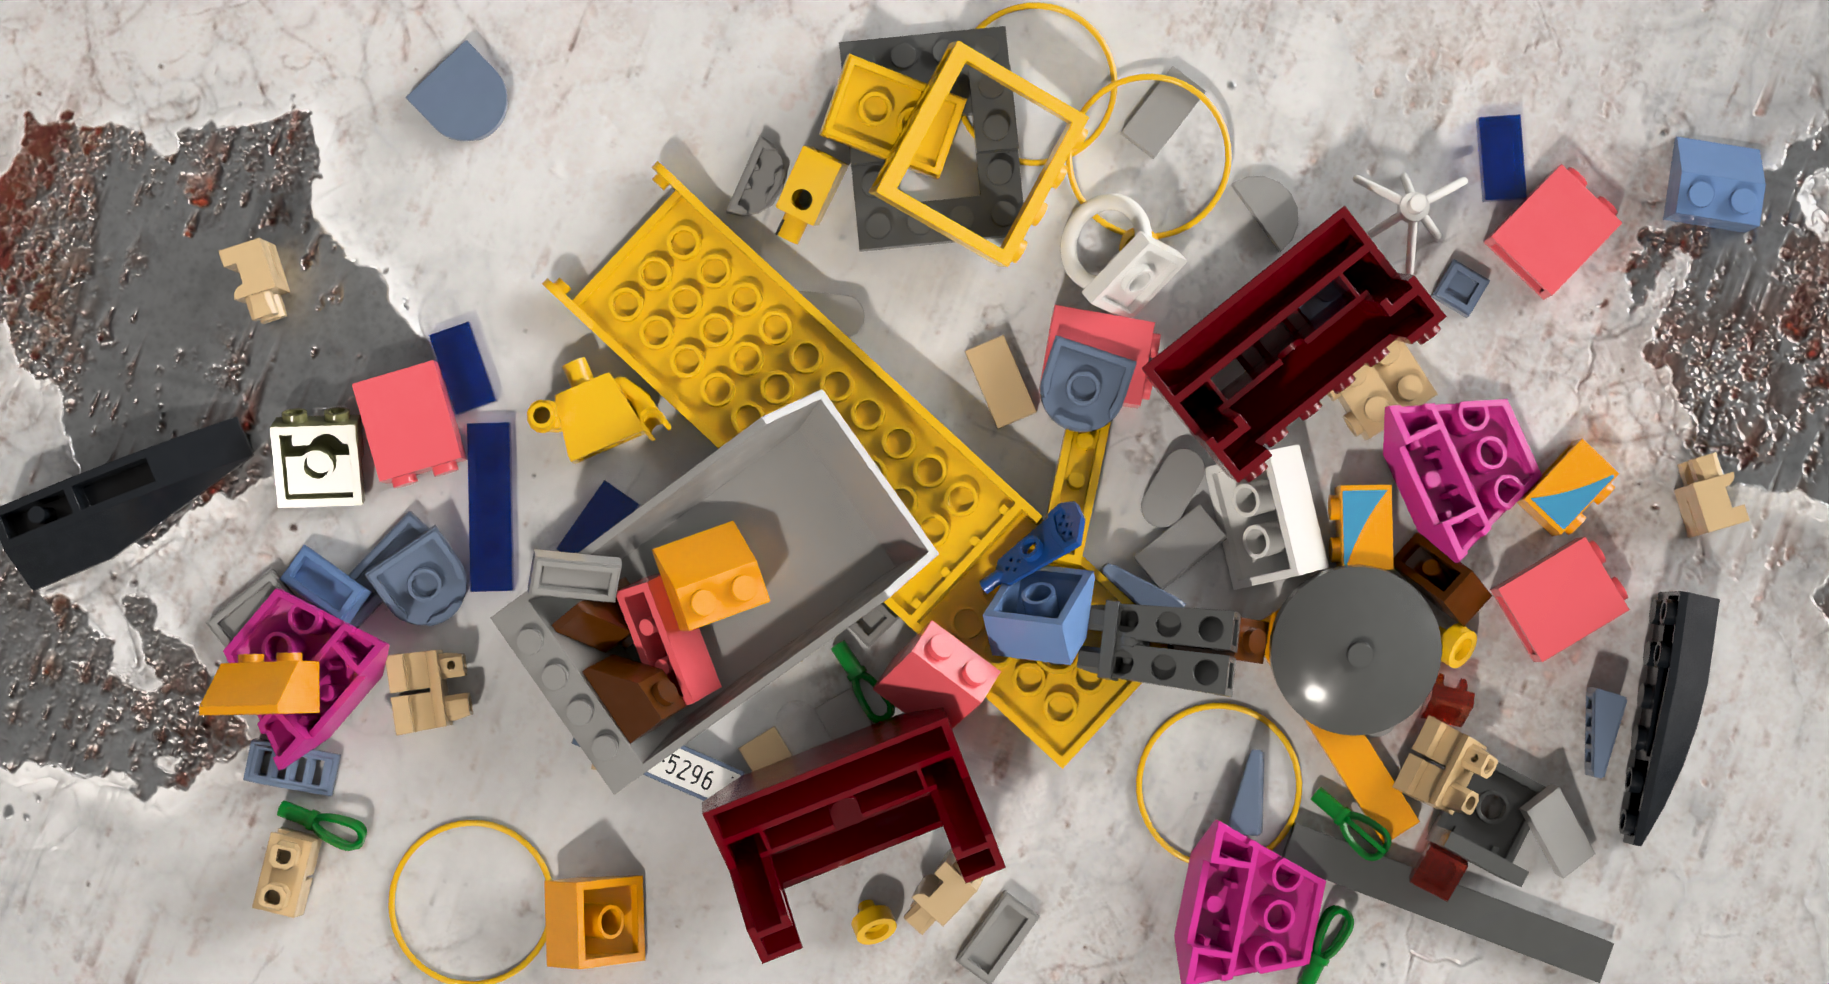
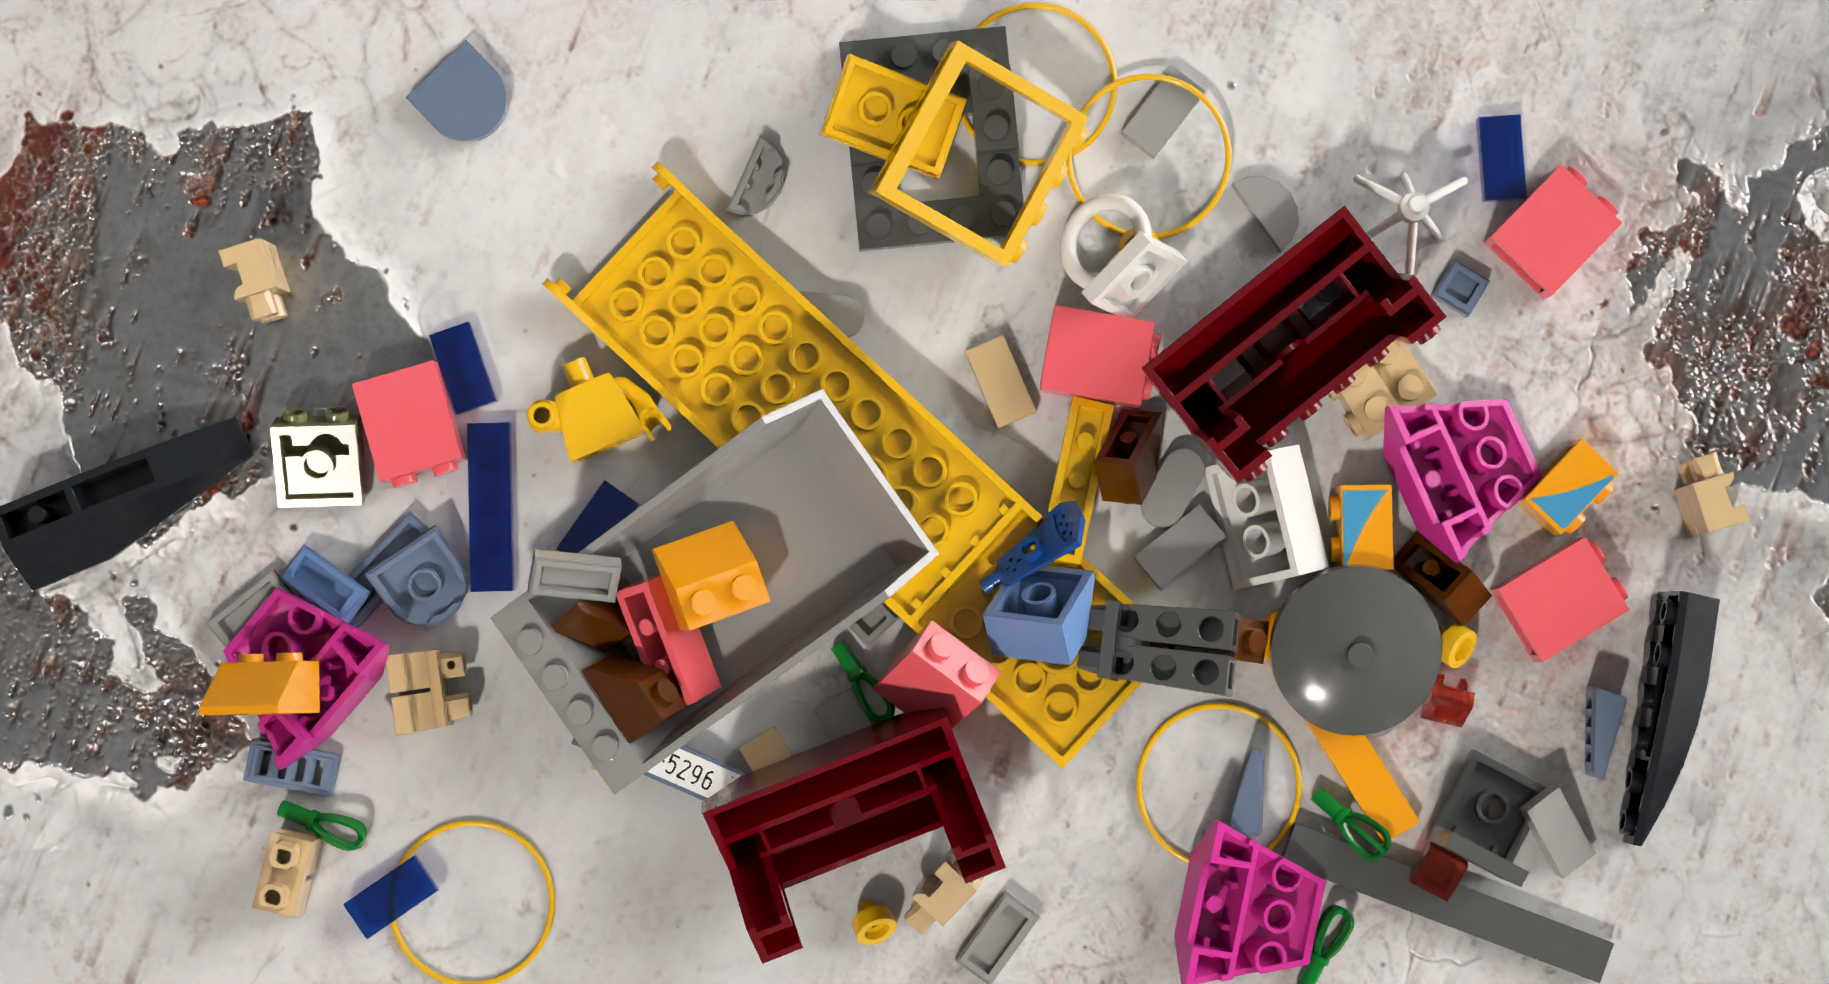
light orange slope [544,875,645,969] -> none
yellow torso [775,145,849,245] -> none
sand blue tile [1040,335,1137,432] -> none
sand blue slope [1099,563,1186,607] -> none
tan hips [1392,715,1498,816] -> none
medium blue slope [1663,137,1766,233] -> none
none -> clear blue tile [343,855,440,939]
none -> reddish brown slope [1094,409,1163,505]

